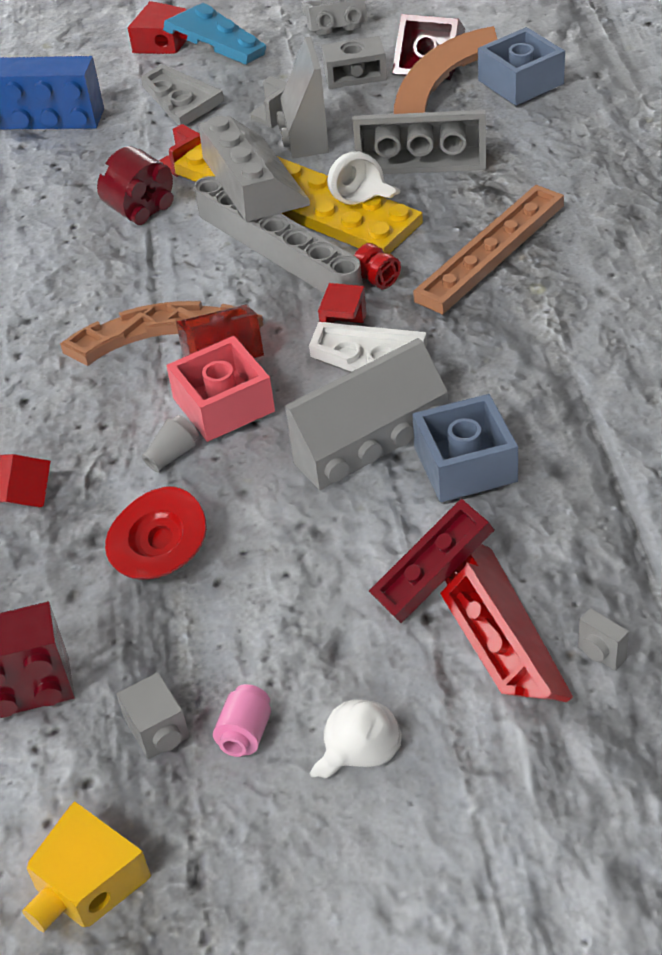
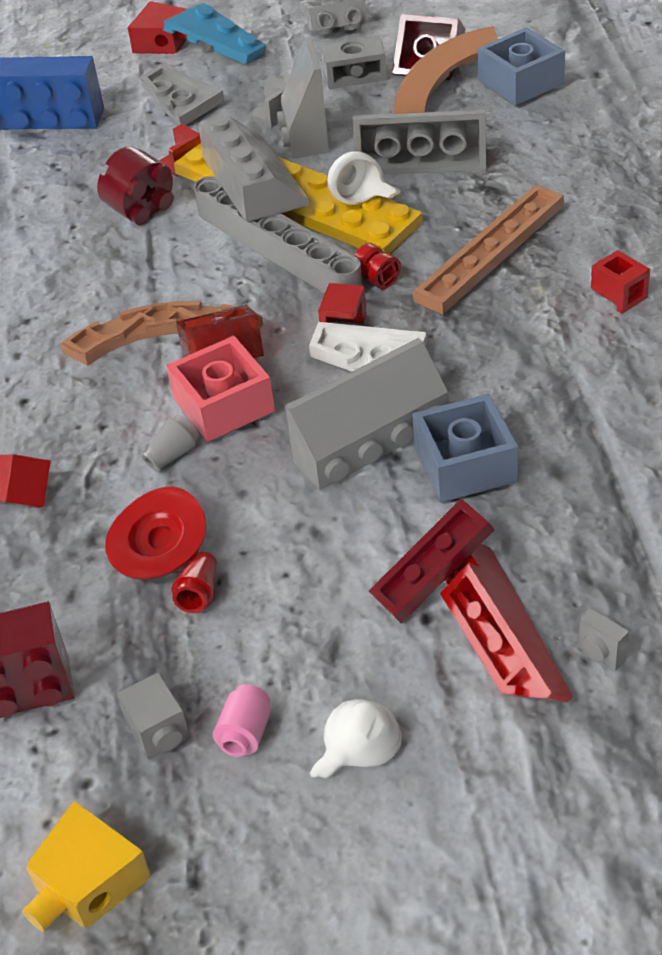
none -> red cone [171,551,217,613]
none -> red brick [591,250,650,314]

